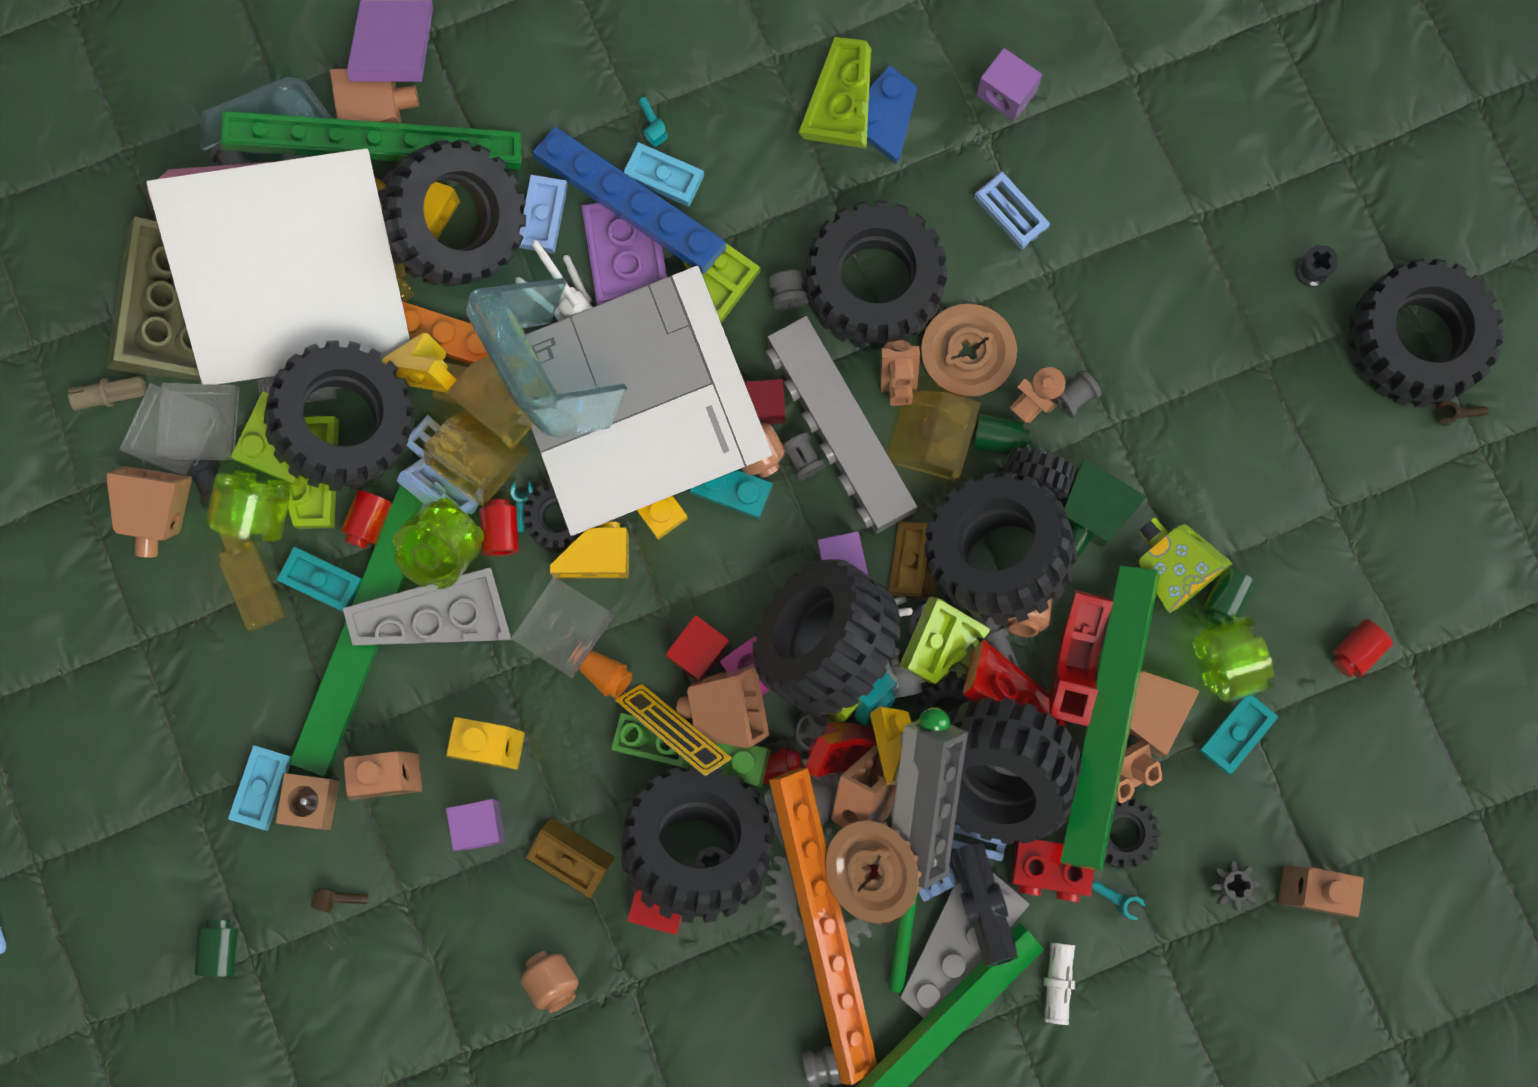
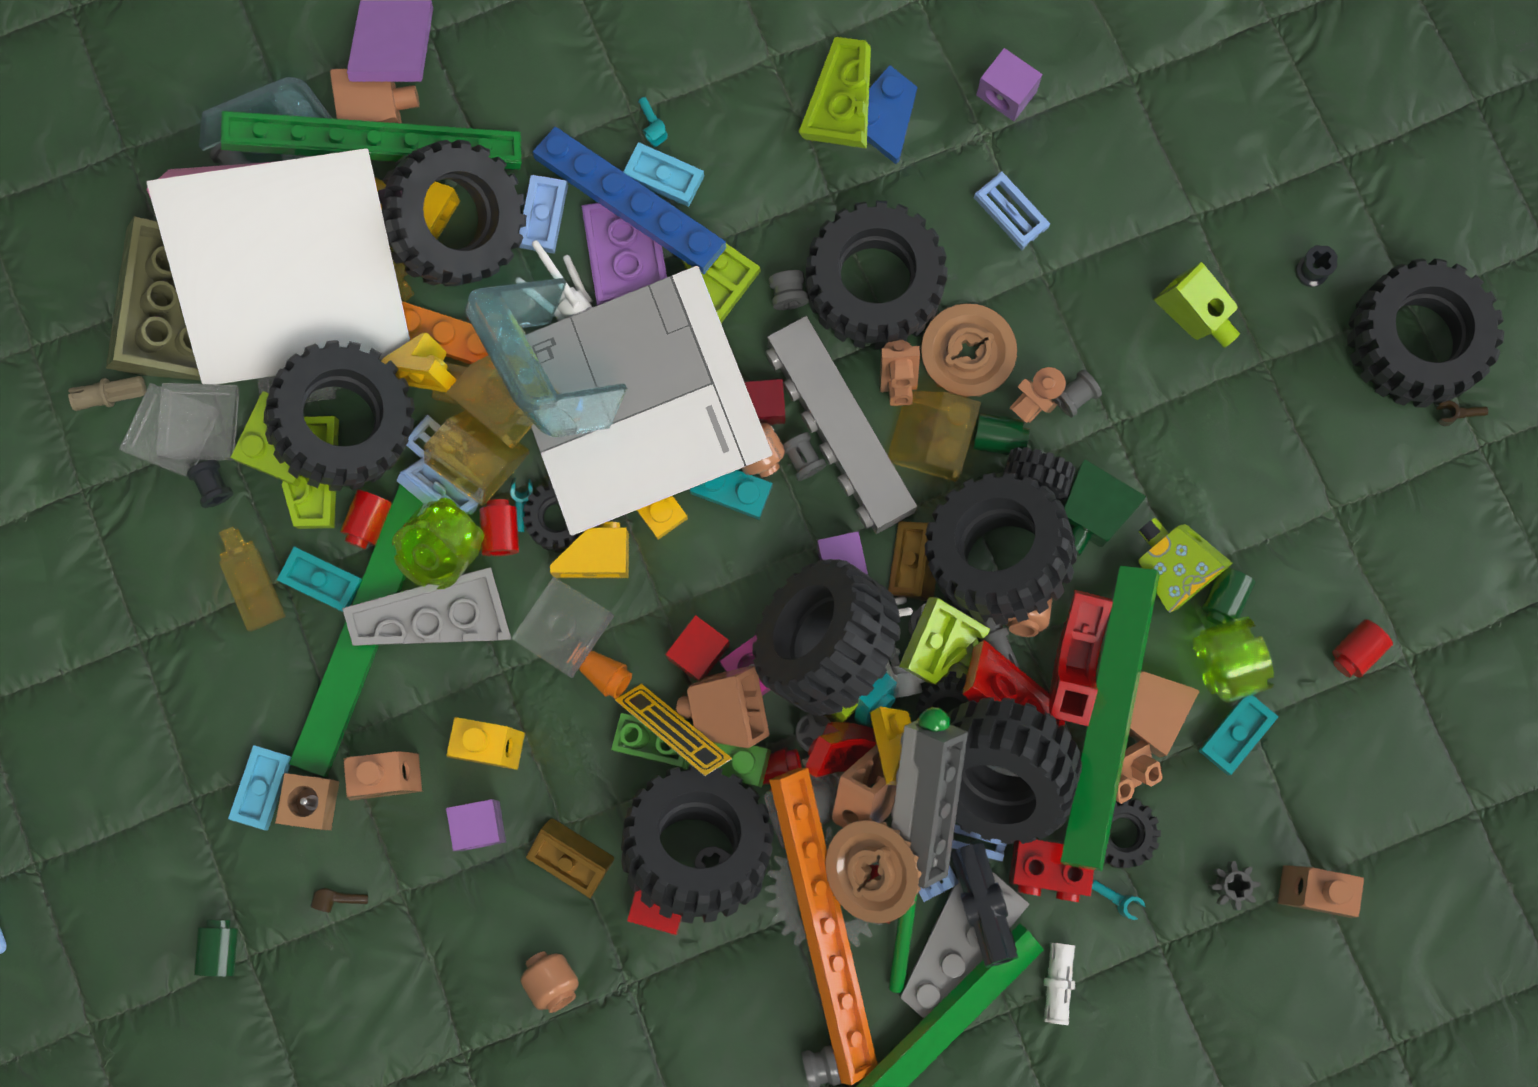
nougat torso [107,466,192,558] -> none
clear neon green brick [205,470,291,541] -> none
none -> lime torso [1154,262,1241,348]

